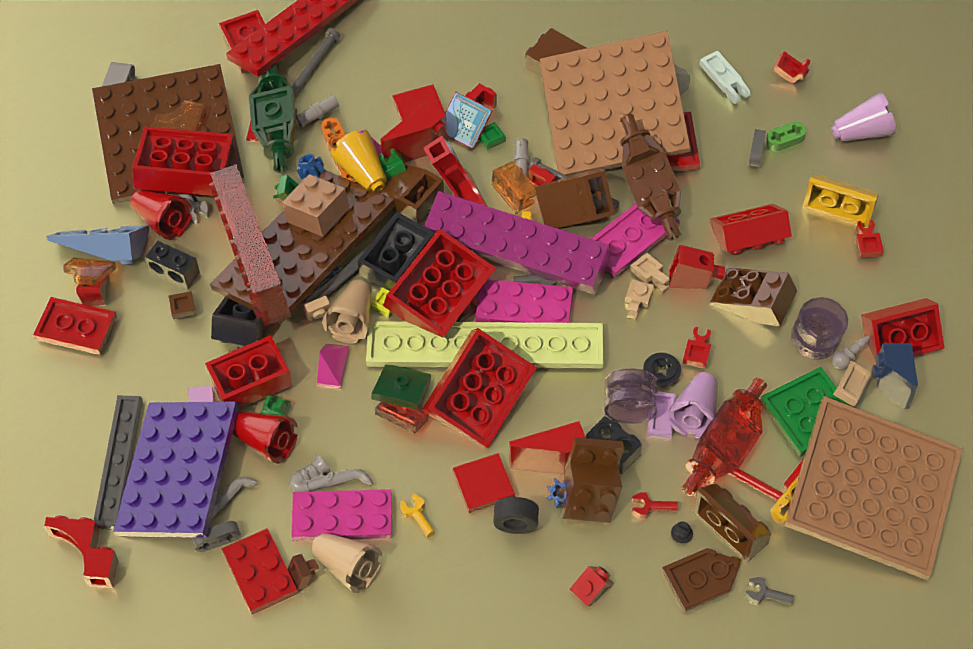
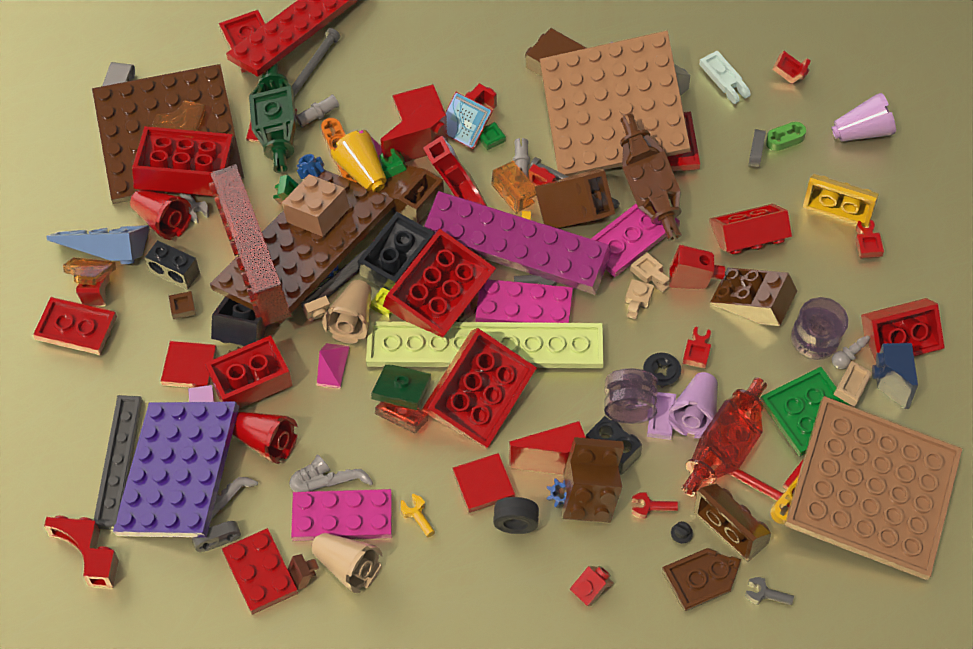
green tile [260,395,291,416] -> none
none -> red tile [161,341,217,388]

